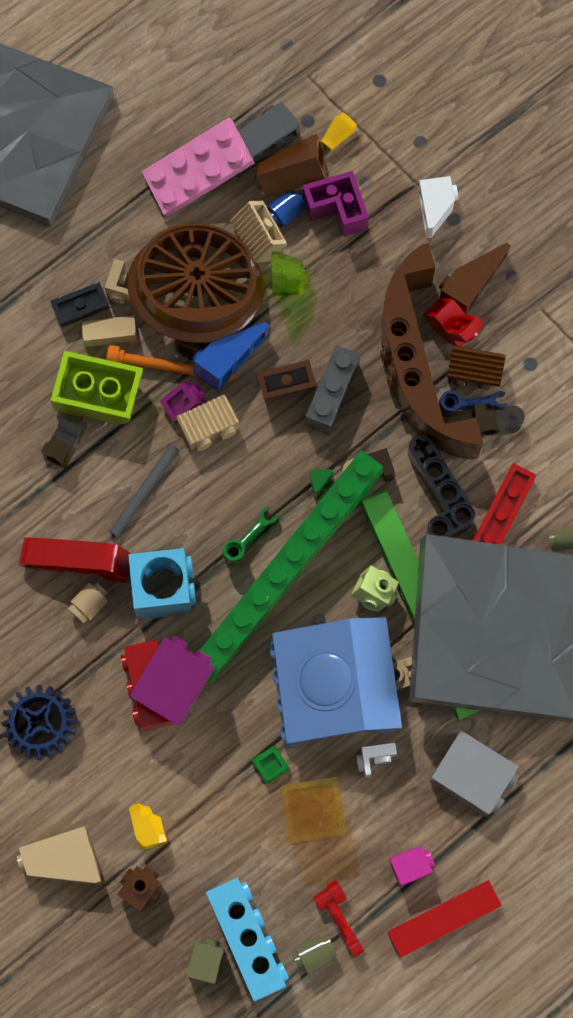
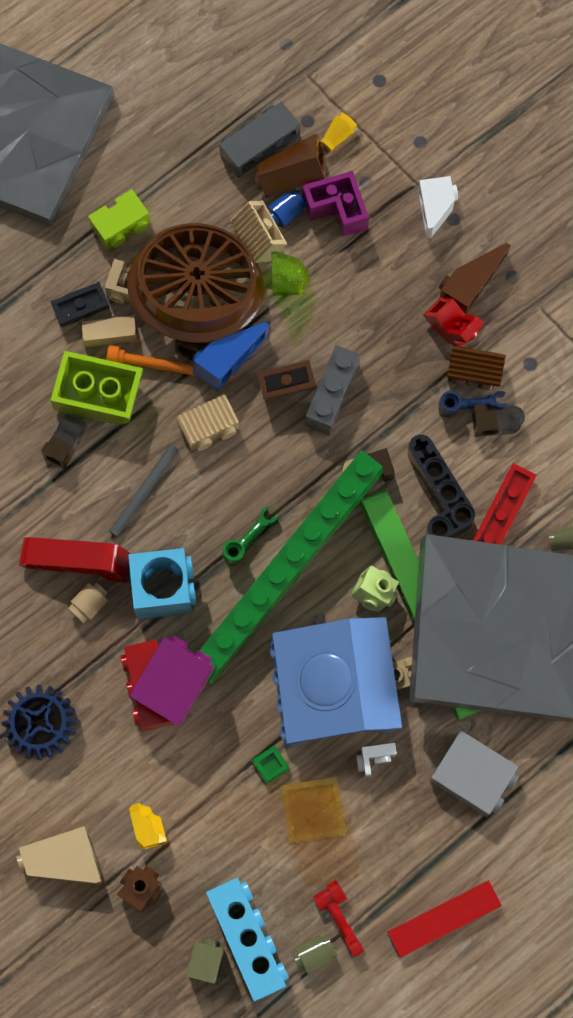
bright pink plate [142,117,255,217] -> none
magenta bracket [160,382,207,423] -> none
green slope [309,469,334,499] -> none
reddish brown slope [380,243,483,460] -> none
dark pink brick [389,845,435,887] -> none
none -> lime brick [88,189,151,250]

